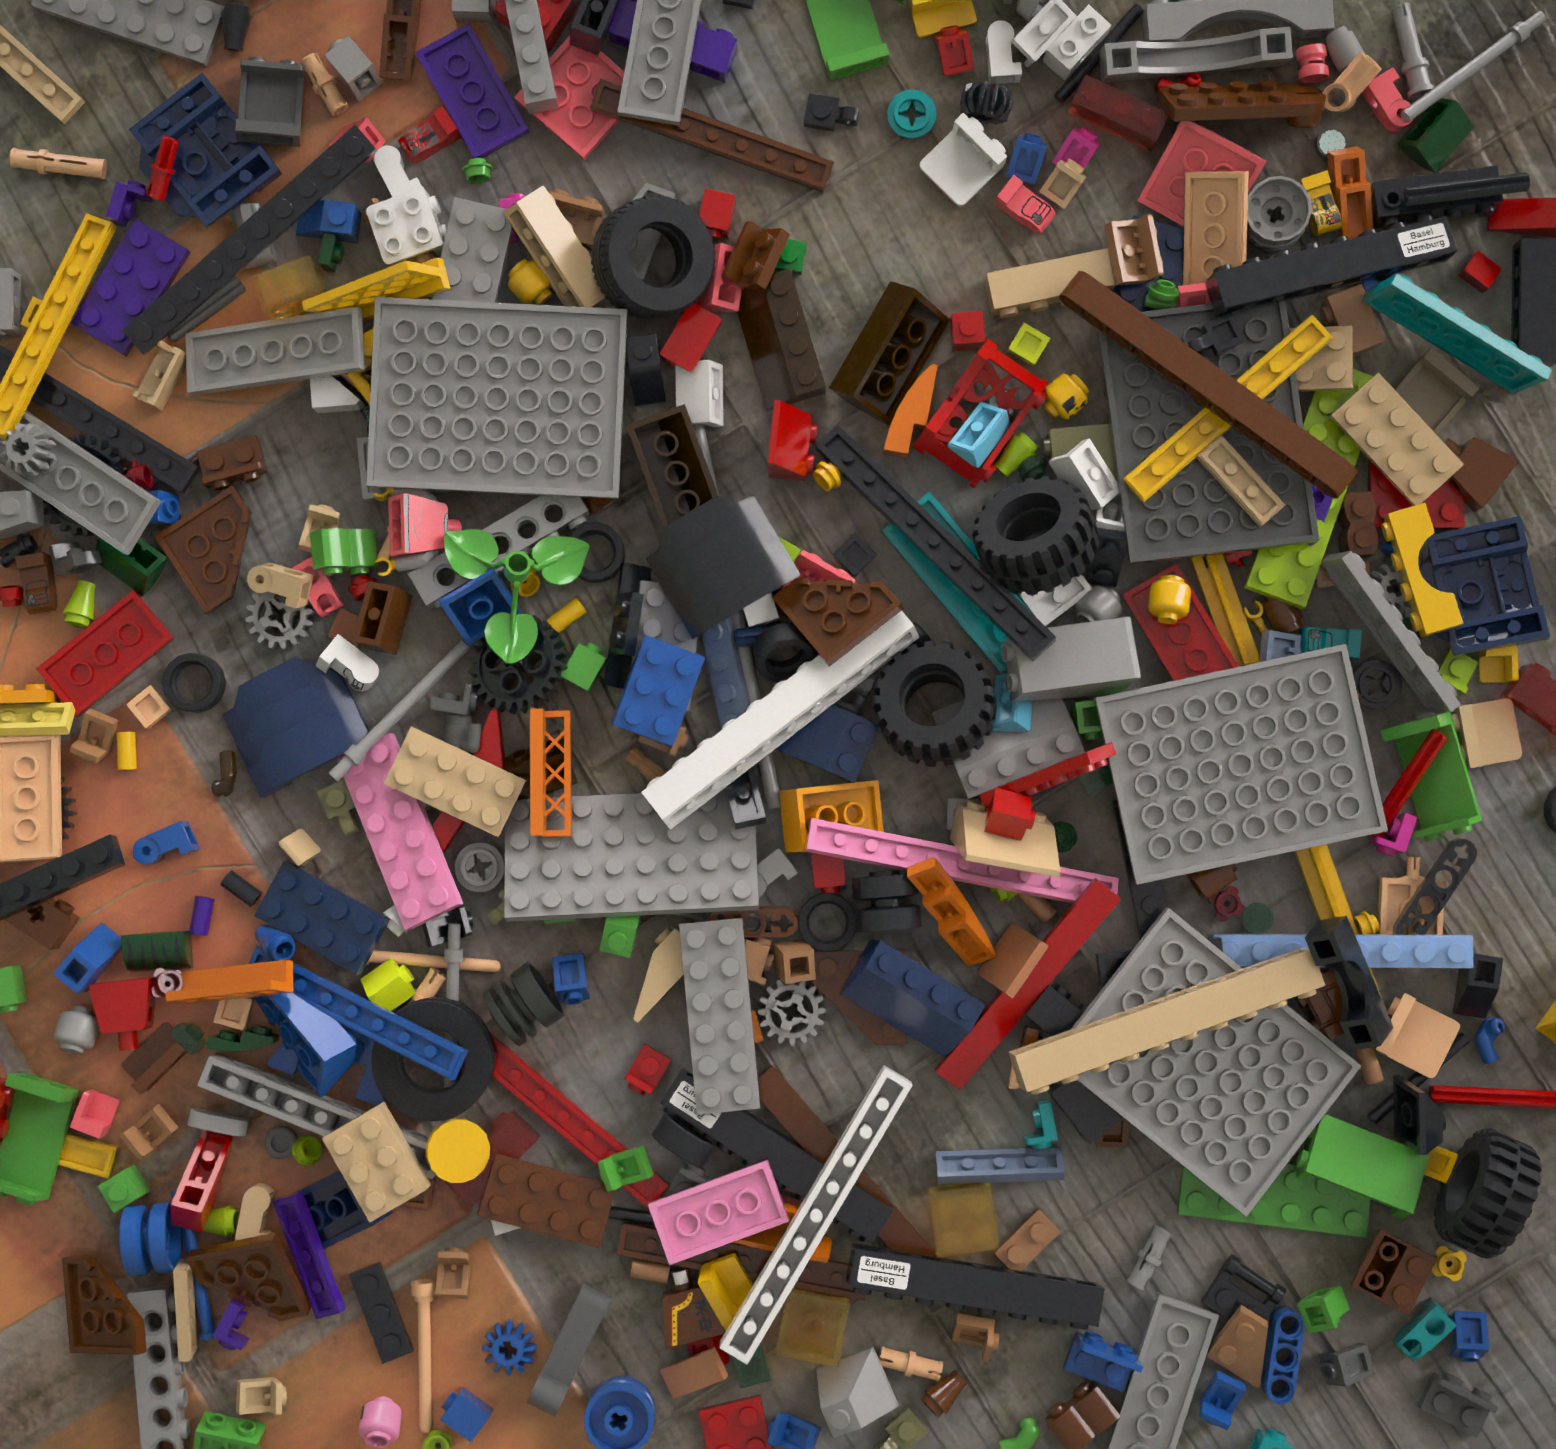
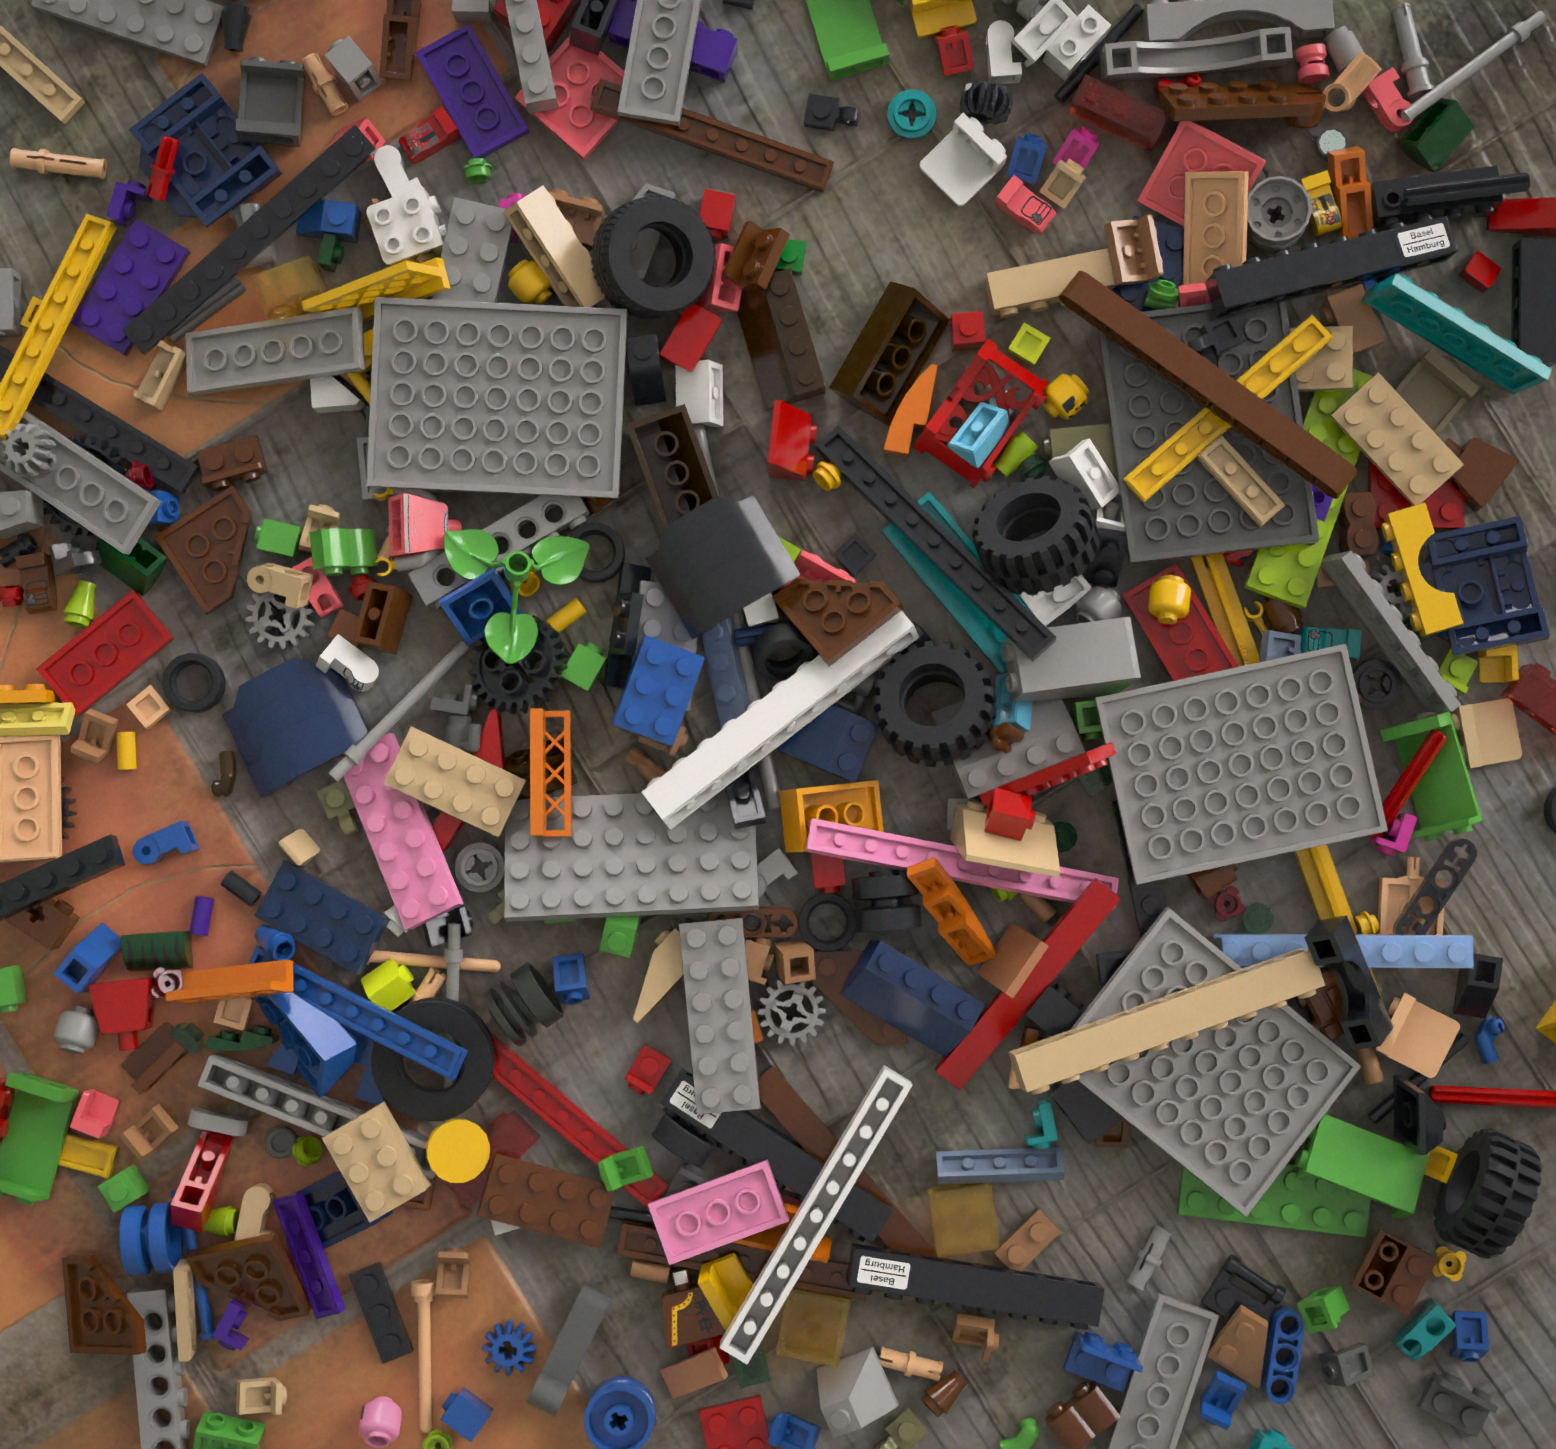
none -> bright green brick [254,518,303,560]
none -> reddish brown plate [988,722,1024,754]

